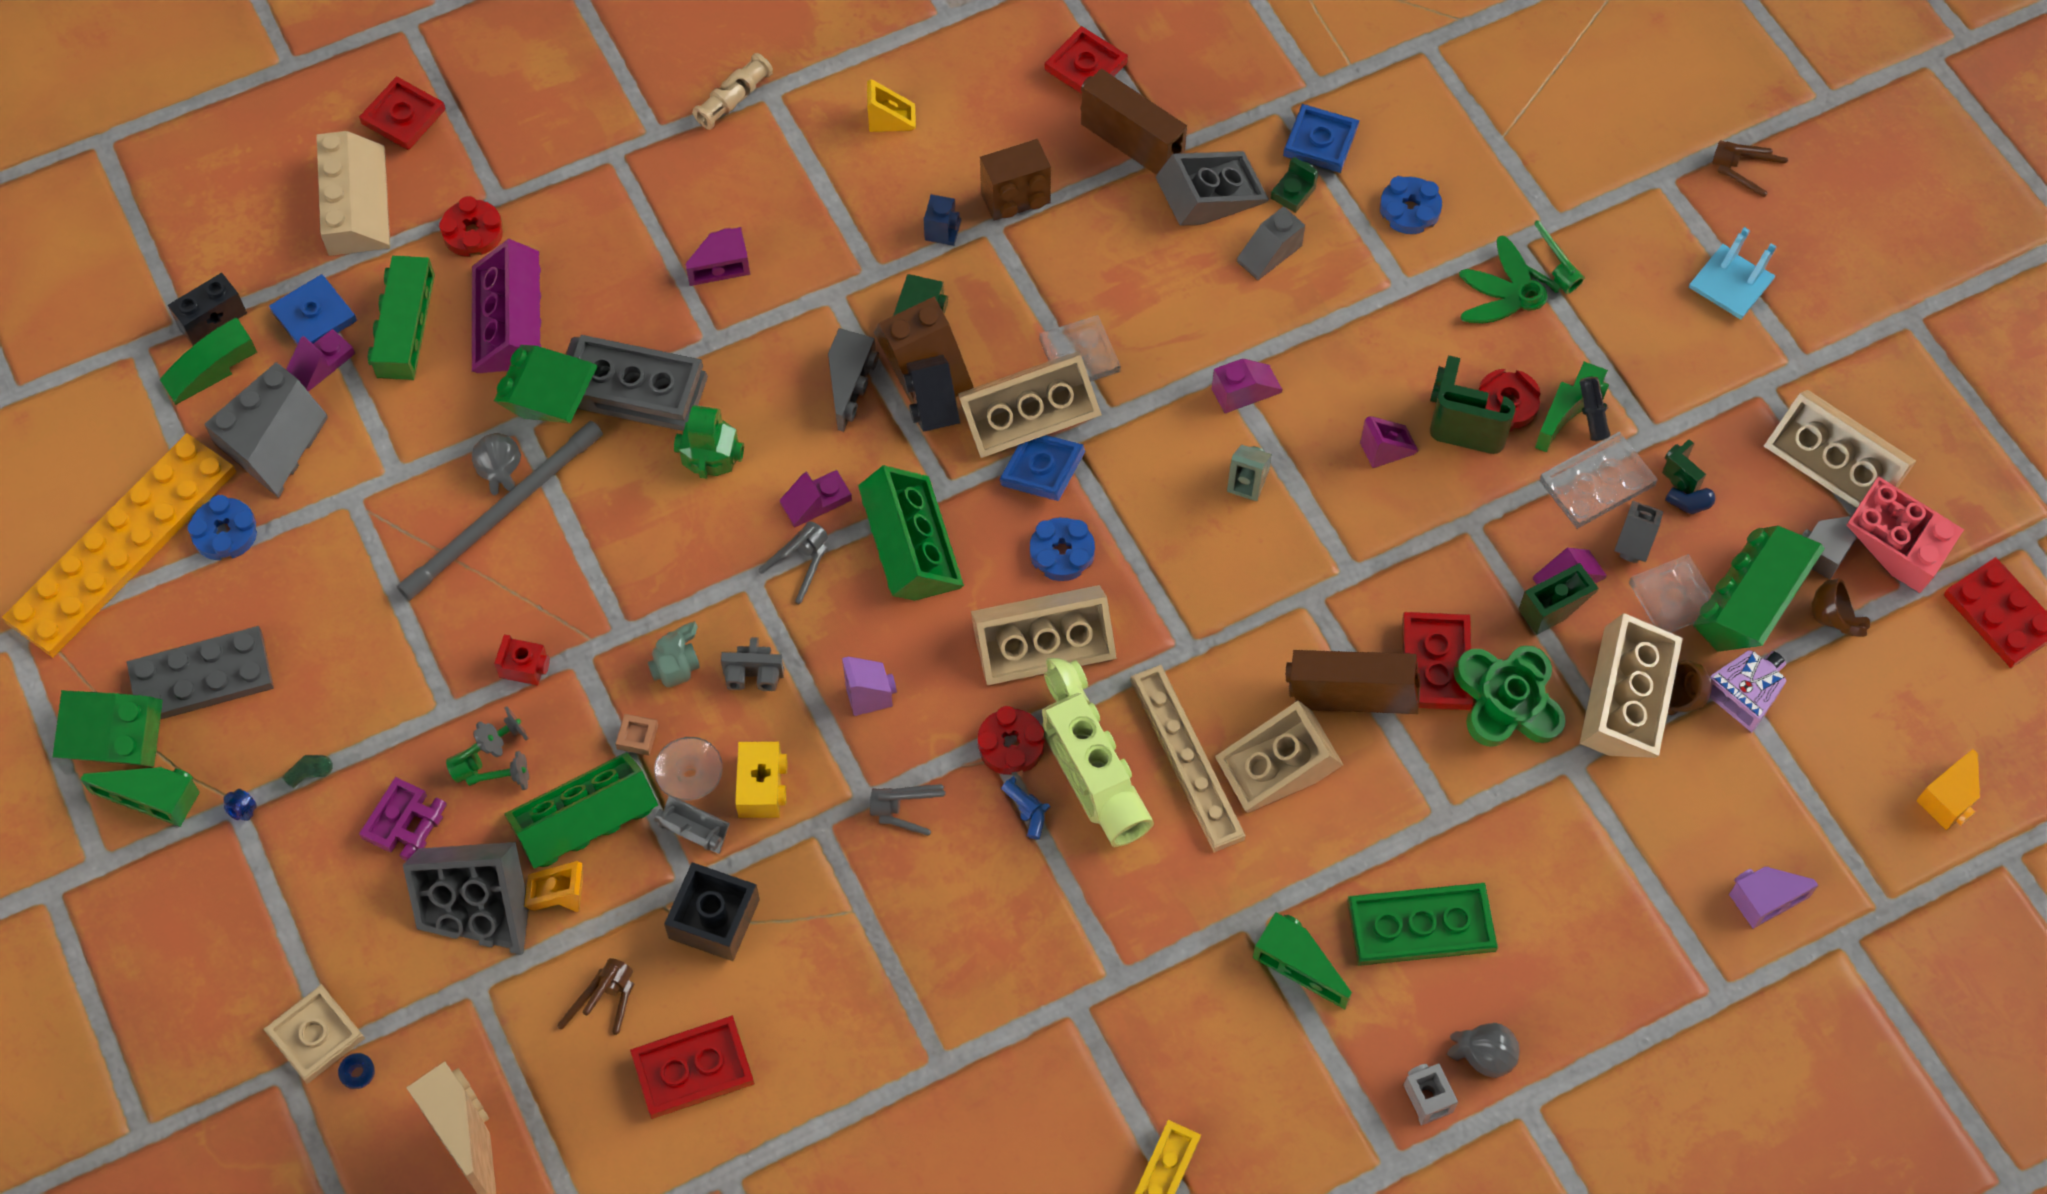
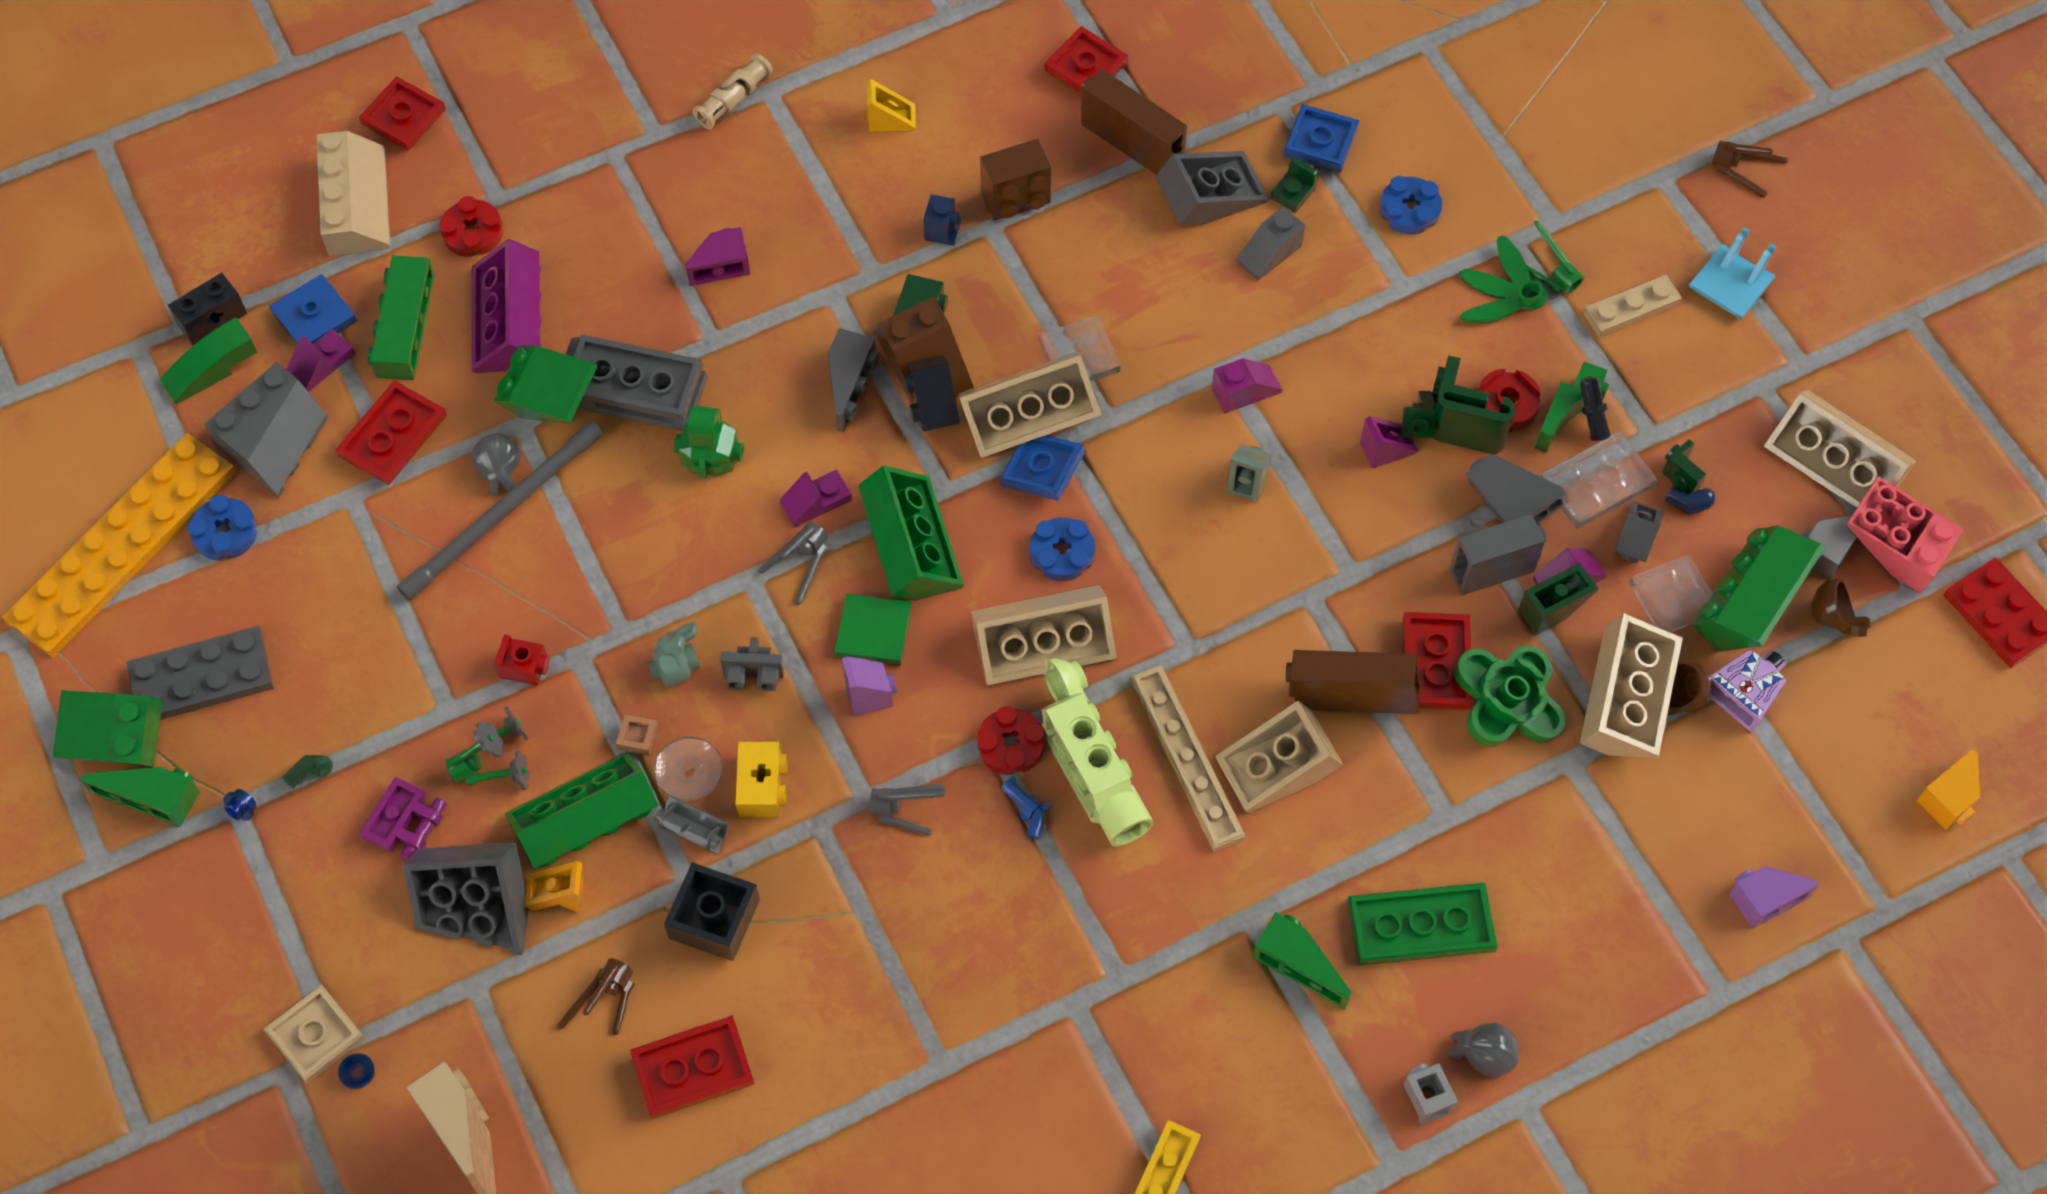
none -> red plate [335,380,447,486]
none -> green tile [835,593,912,666]
none -> dark green bracket [1401,391,1436,438]
none -> dark grey brick [1450,514,1546,595]
none -> dark grey slope [1466,454,1569,524]
none -> tan plate [1583,275,1682,338]

